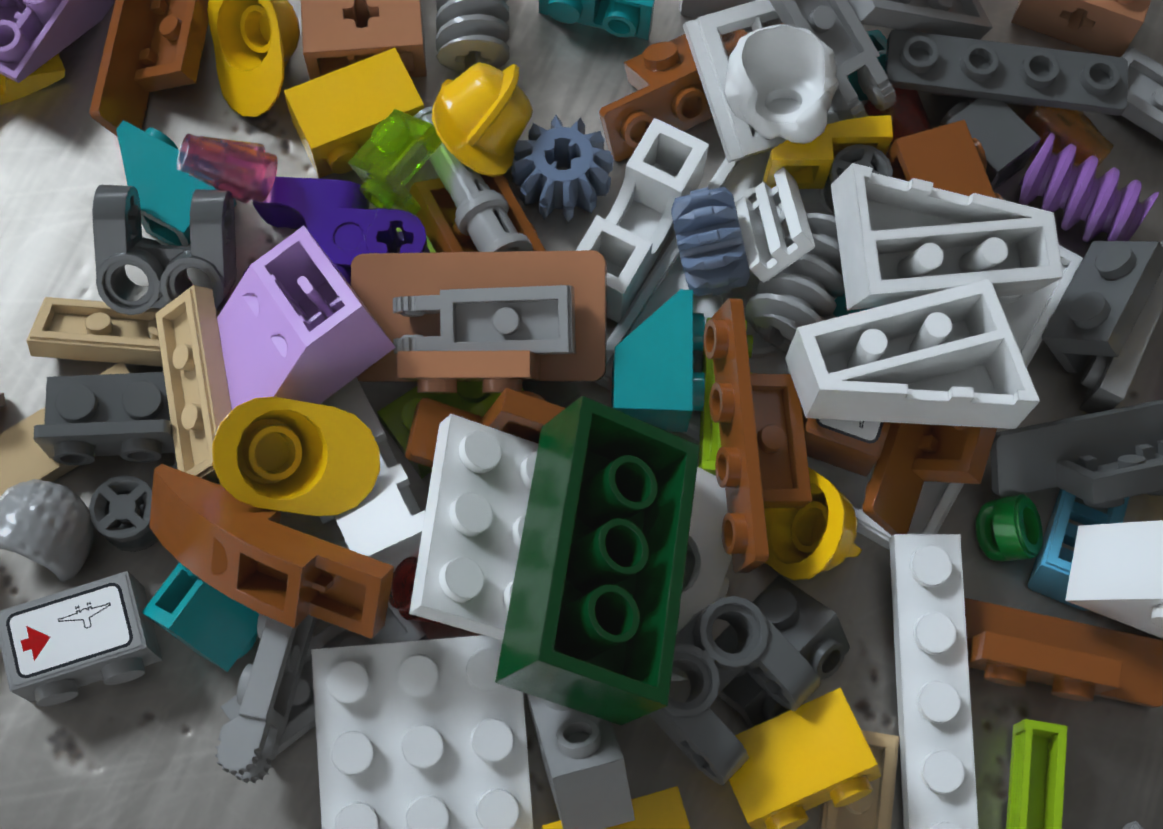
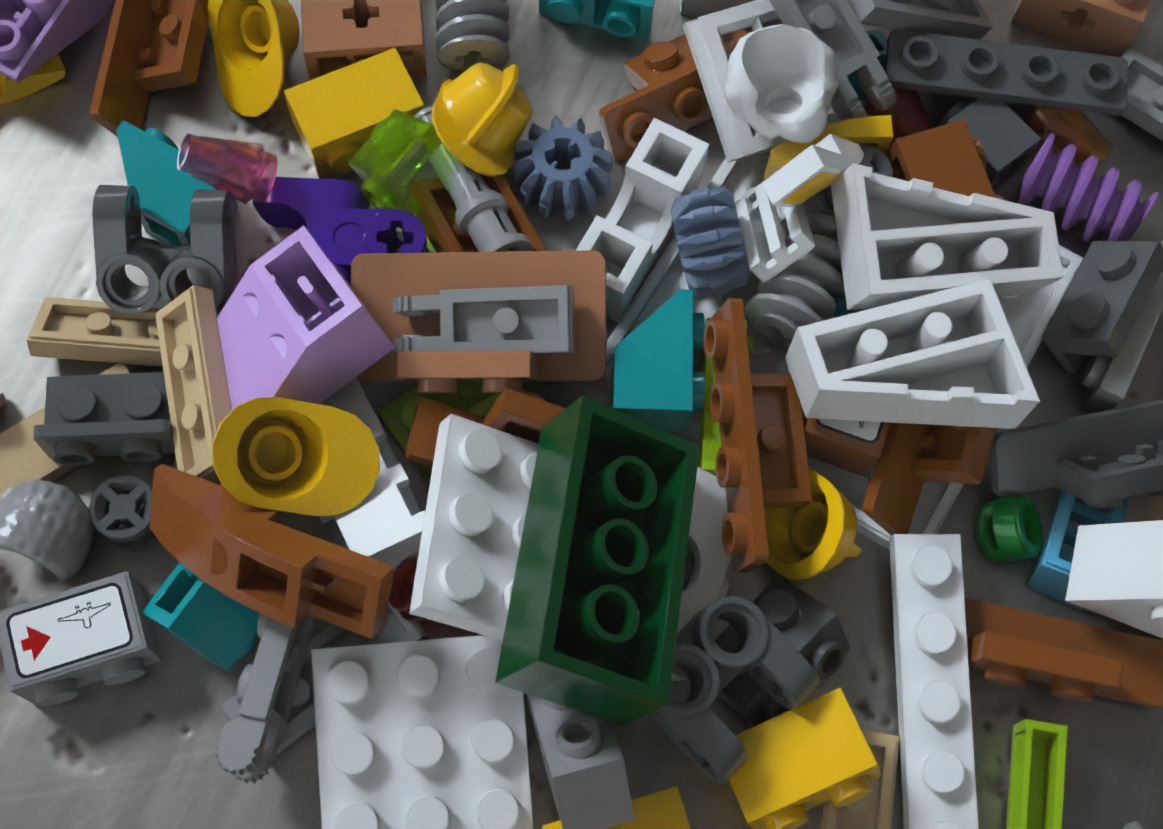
none -> white slope [761,134,864,207]

